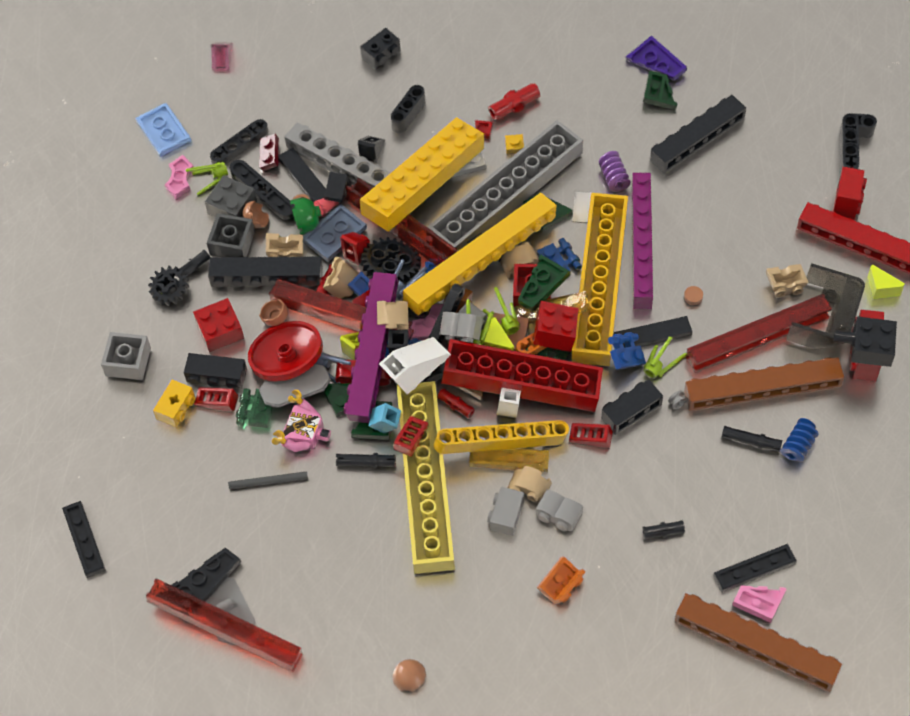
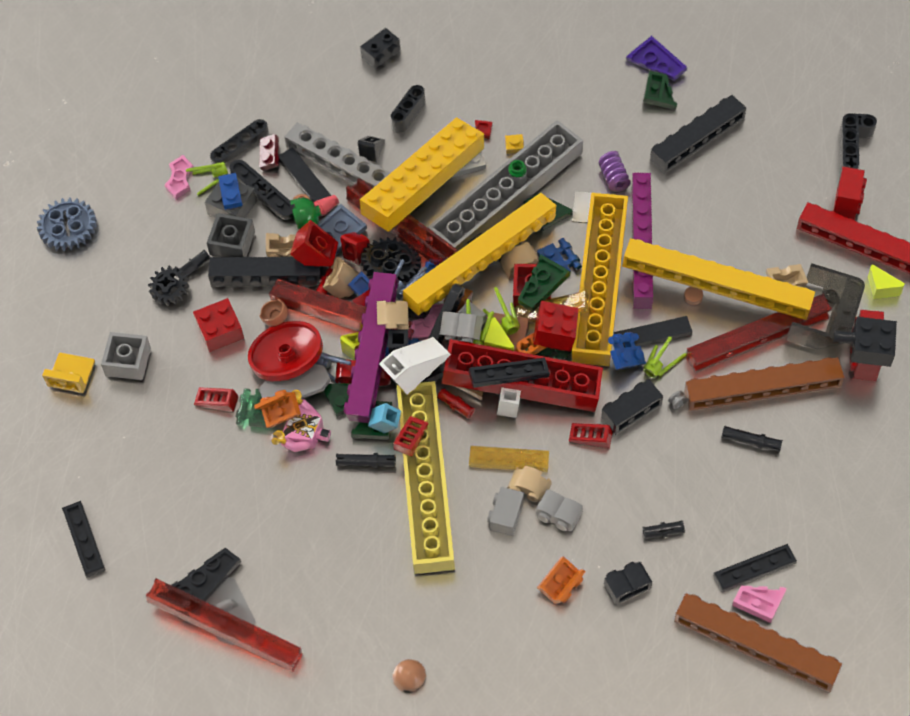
light blue tile [135,103,192,157] -> none
yellow brick [153,379,195,428] -> none
black brick [184,353,247,389] -> none
clear pink slope [211,42,233,71] -> none
dark grey bar [228,471,308,489] -> none
nougat hair [242,201,269,229] -> none
black slope [324,172,352,202] -> none
yellow beam [434,420,569,454] -> none
red piece [488,83,541,120] -> none
blue piece [780,418,819,462] -> none
none -> sand blue gear [37,197,97,251]
none -> yellow bracket [42,353,95,393]
none -> blue plate [218,173,243,210]
none -> orange bracket [254,390,301,428]
none -> red slope [290,220,339,267]
none -> black tile [468,358,550,388]
none -> green plate [508,160,527,178]
none -> black brick [604,562,653,604]
none -> yellow brick [622,238,815,320]

